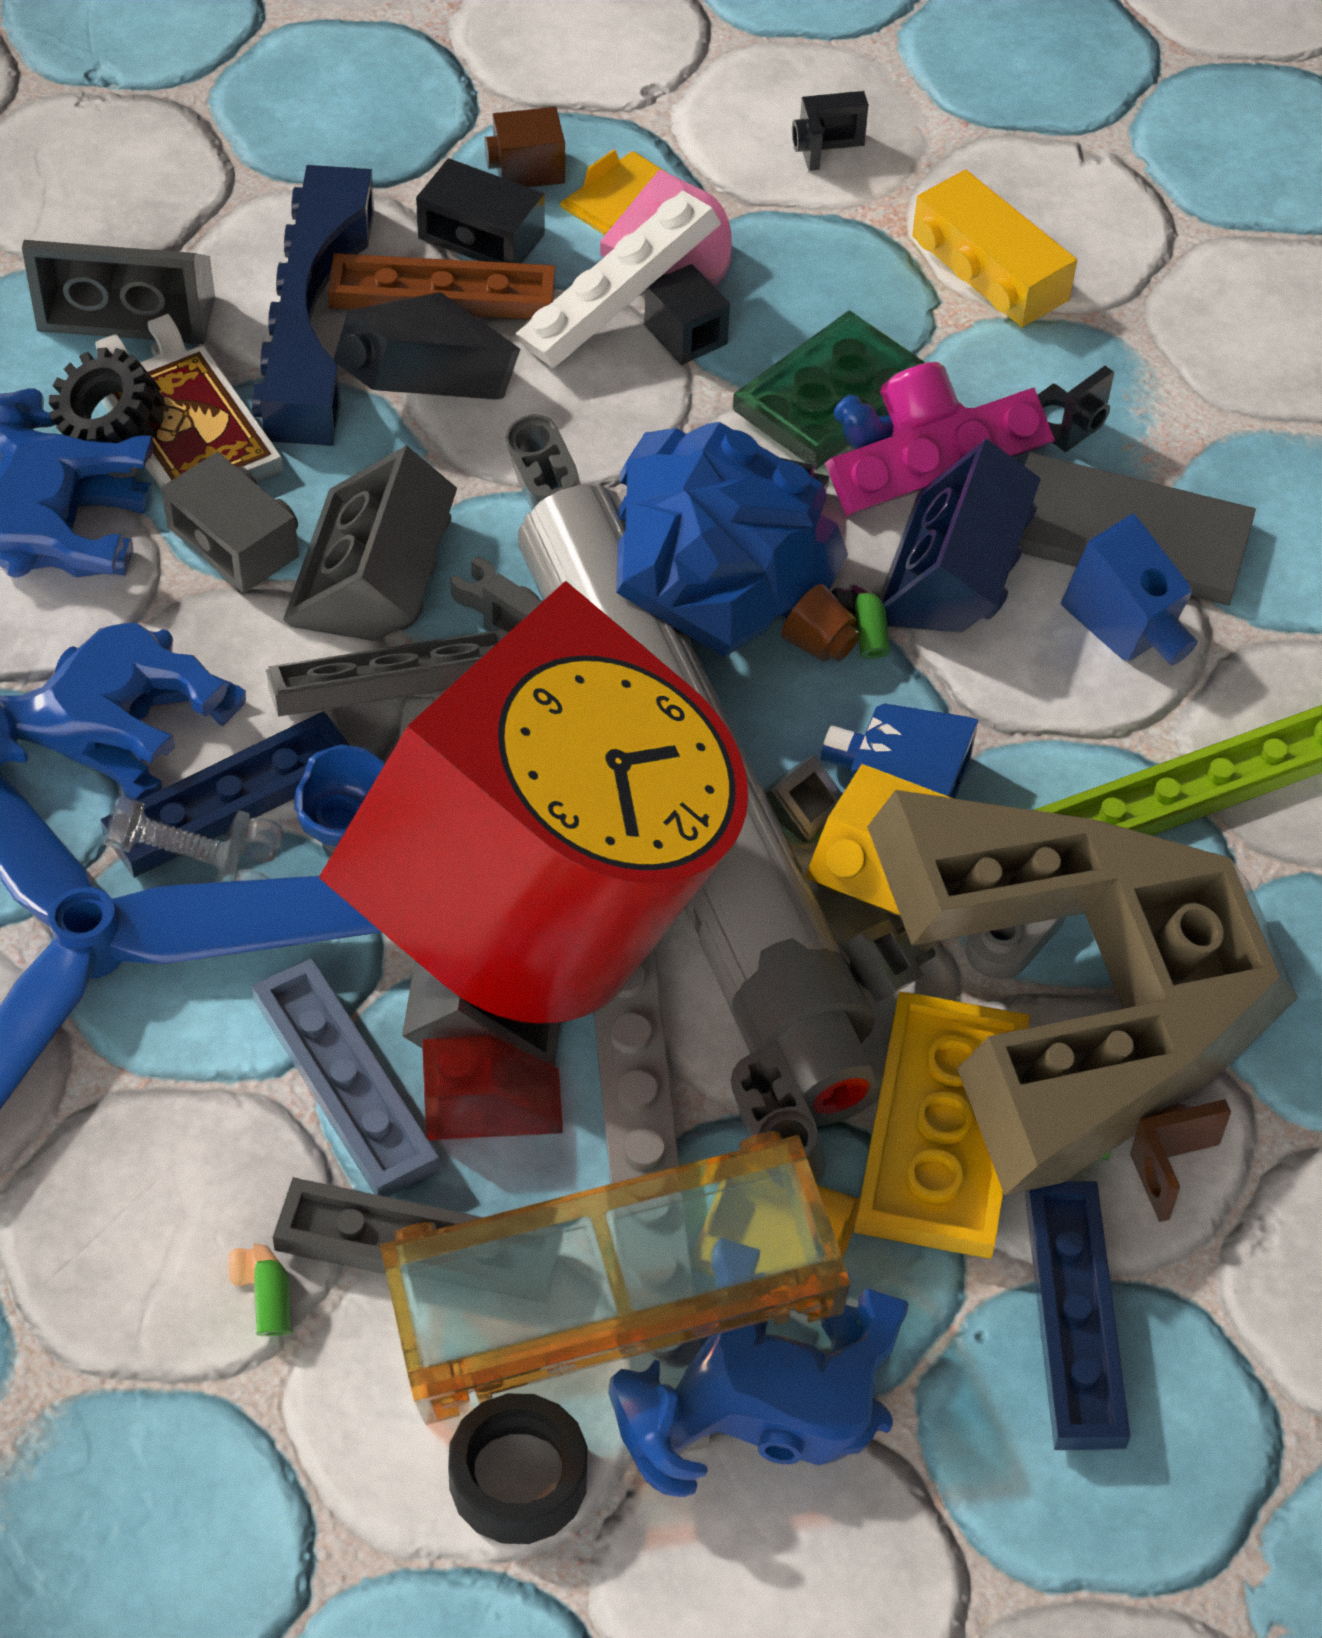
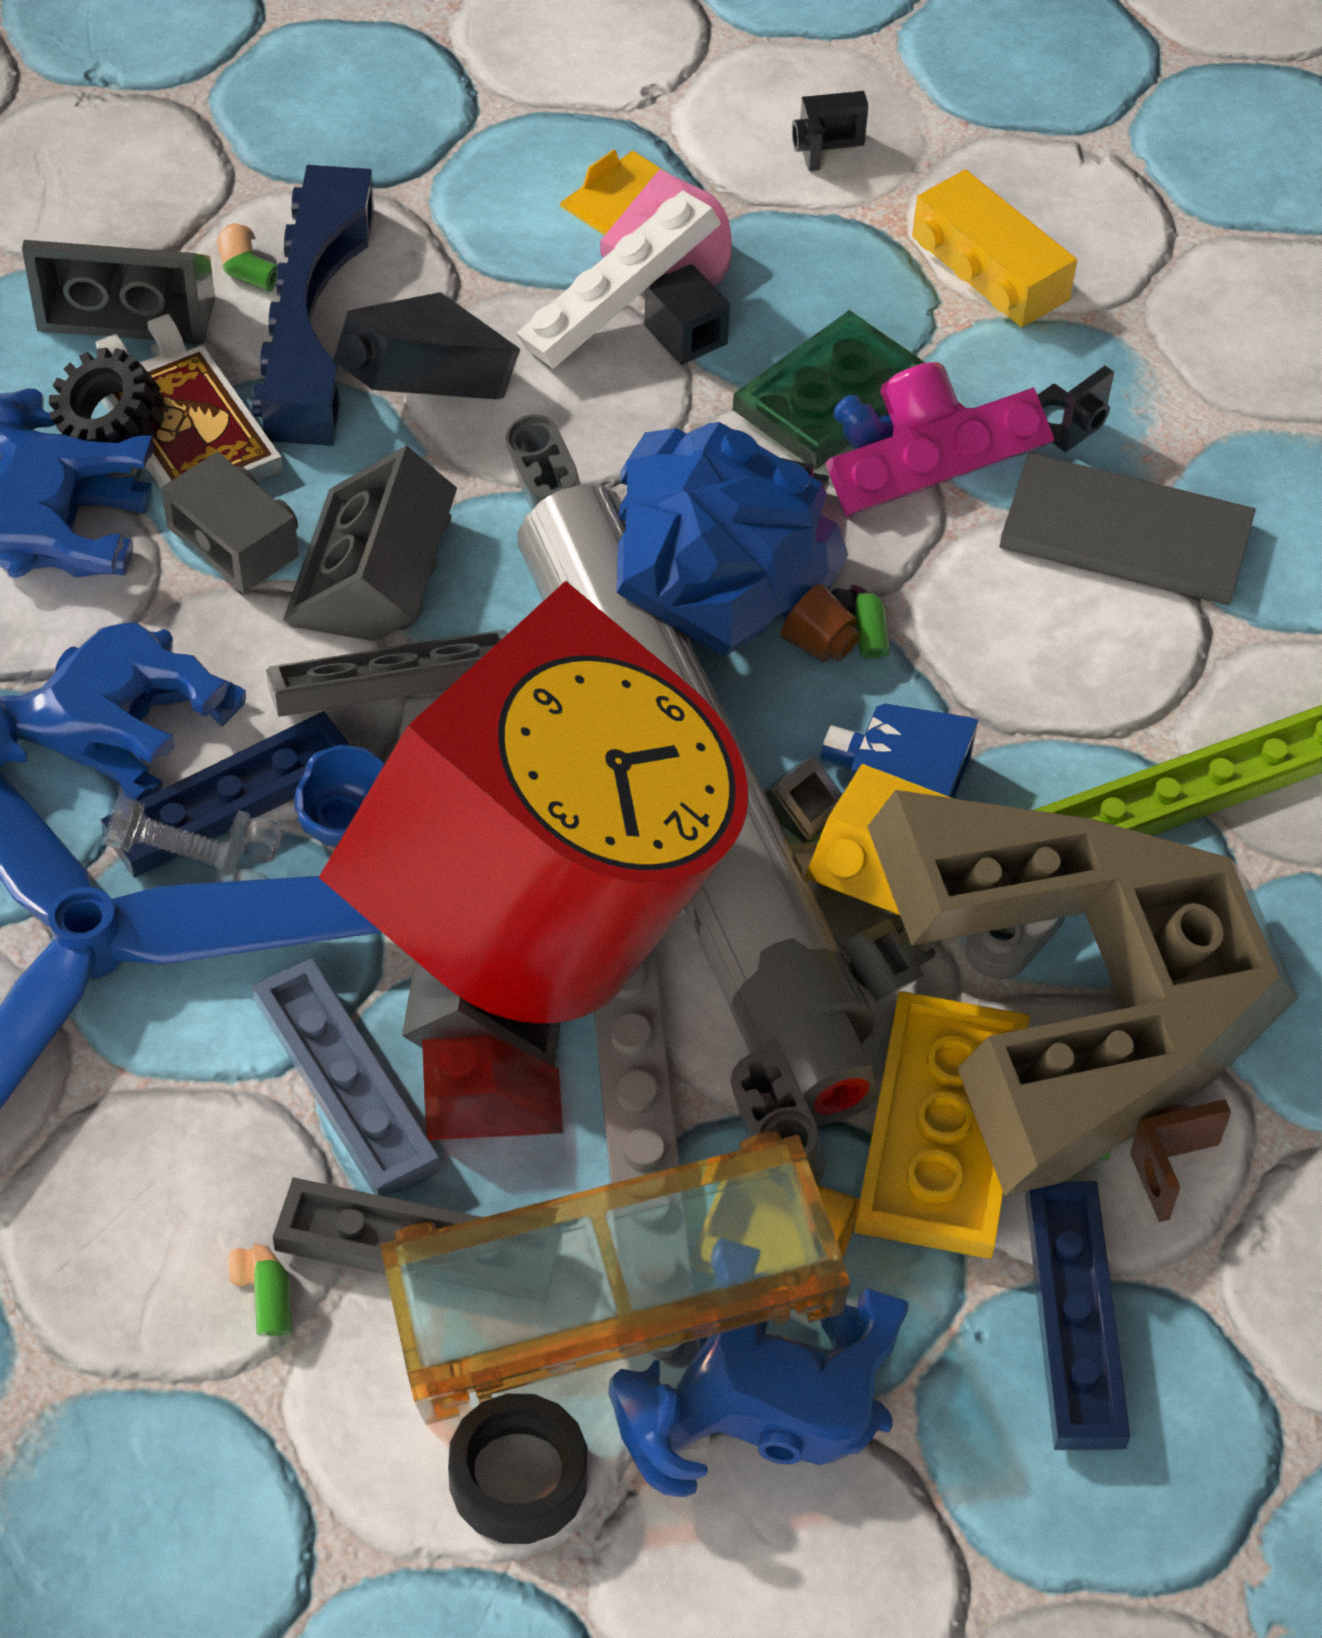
dark orange plate [328,253,555,319] -> none
black brick [416,158,545,263] -> none
dark grey plate [450,557,543,633] -> none
reddish brown brick [484,107,565,187] -> none
dark blue slope [879,438,1041,633] -> none
blue torso [1060,513,1198,666] -> none
none -> arm [217,223,278,291]

